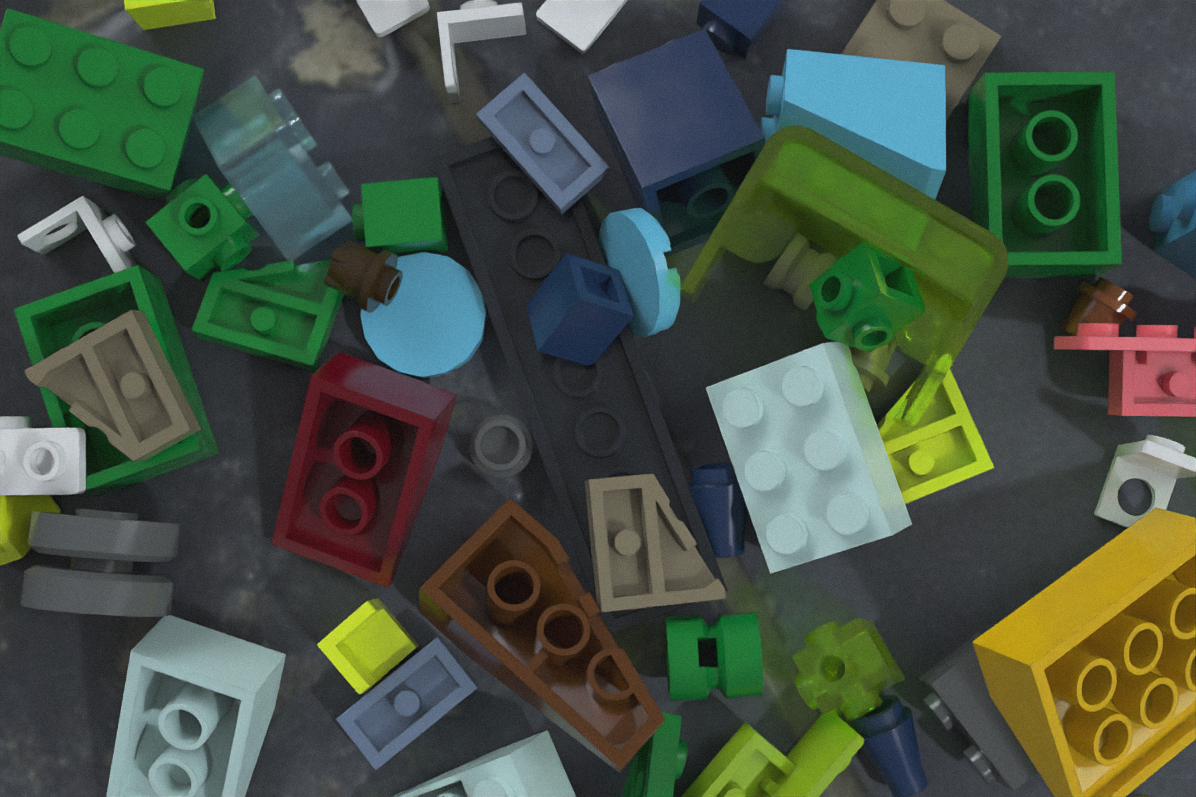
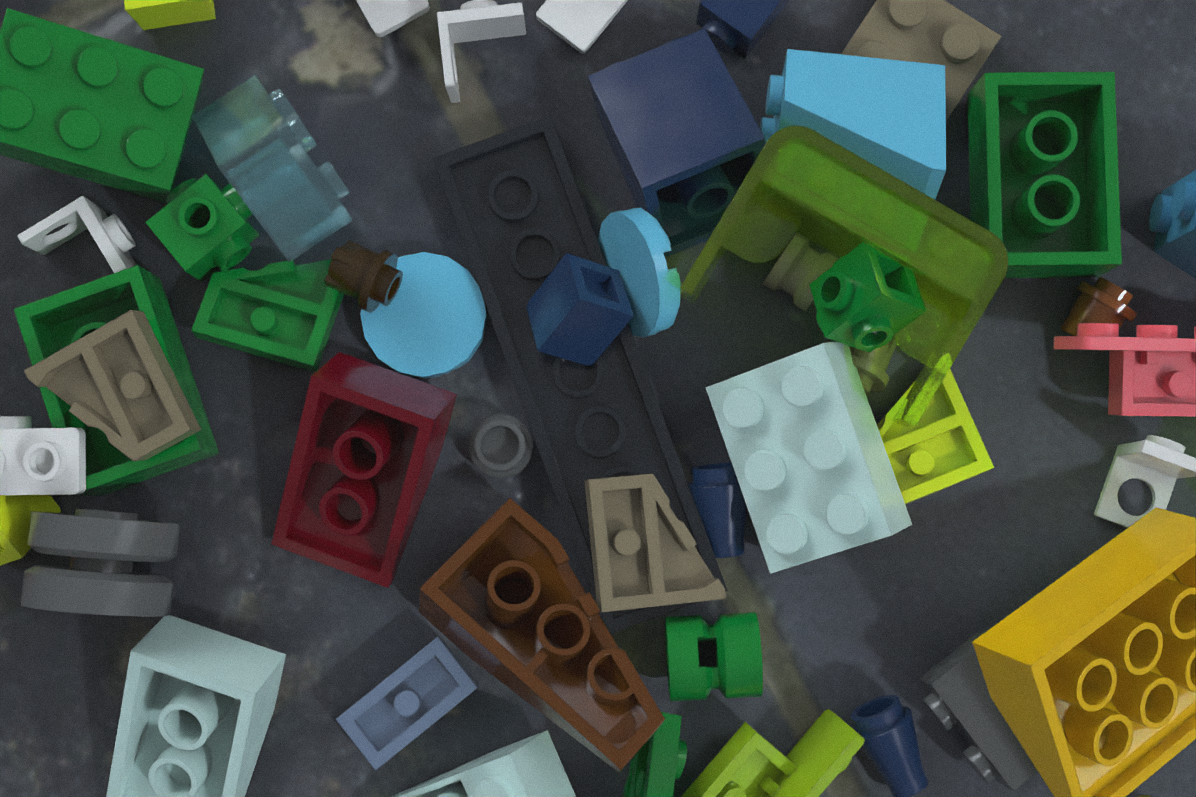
neon yellow panel [317,598,419,695] -> none
green brick [352,177,449,256] -> none
sand blue plate [476,72,609,215] -> none
clear neon green brick [791,617,905,721] -> none

